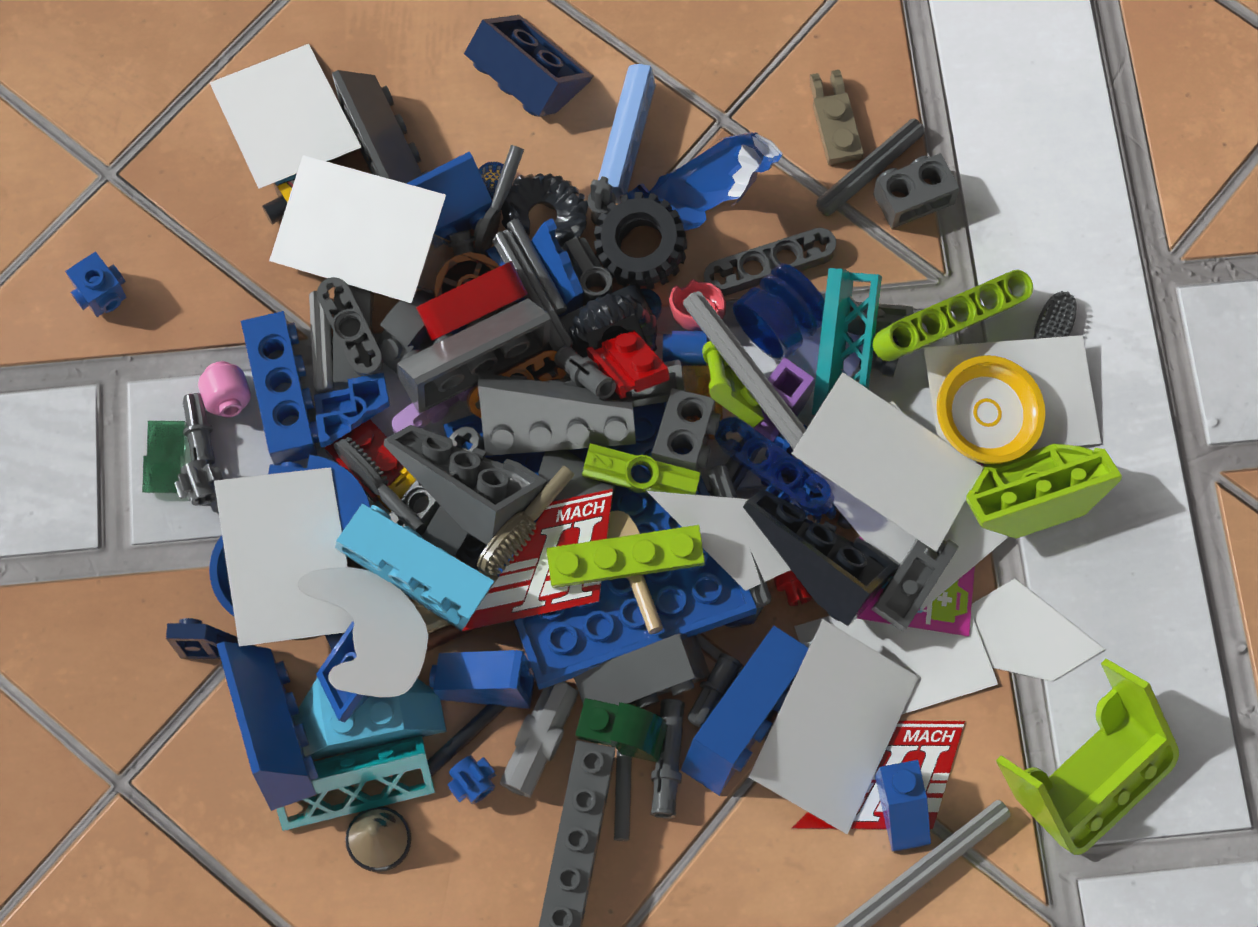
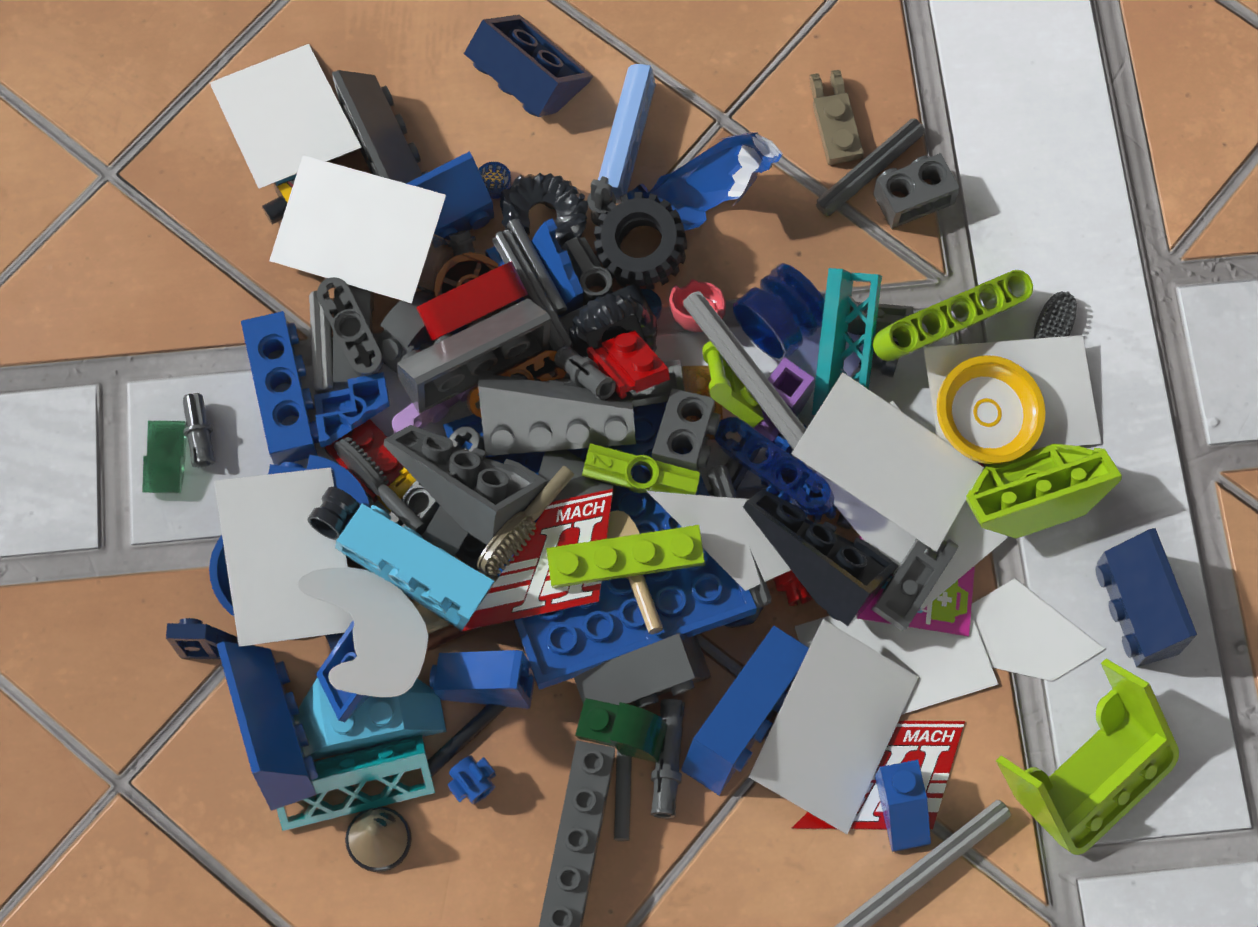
blue brick [65,251,127,317] -> none
dark grey gear [175,460,223,506] -> none
bright pink head [198,361,251,418] -> none
dark grey piece [474,145,525,255] -> none
light grey piece [500,682,579,798] -> none
blue brick [662,331,710,367] -> none
dark grey axle [688,653,742,728] -> none
dark grey beam [703,228,836,296] -> none
none -> black wheel [307,487,360,540]
none -> dark blue slope [1095,528,1197,667]

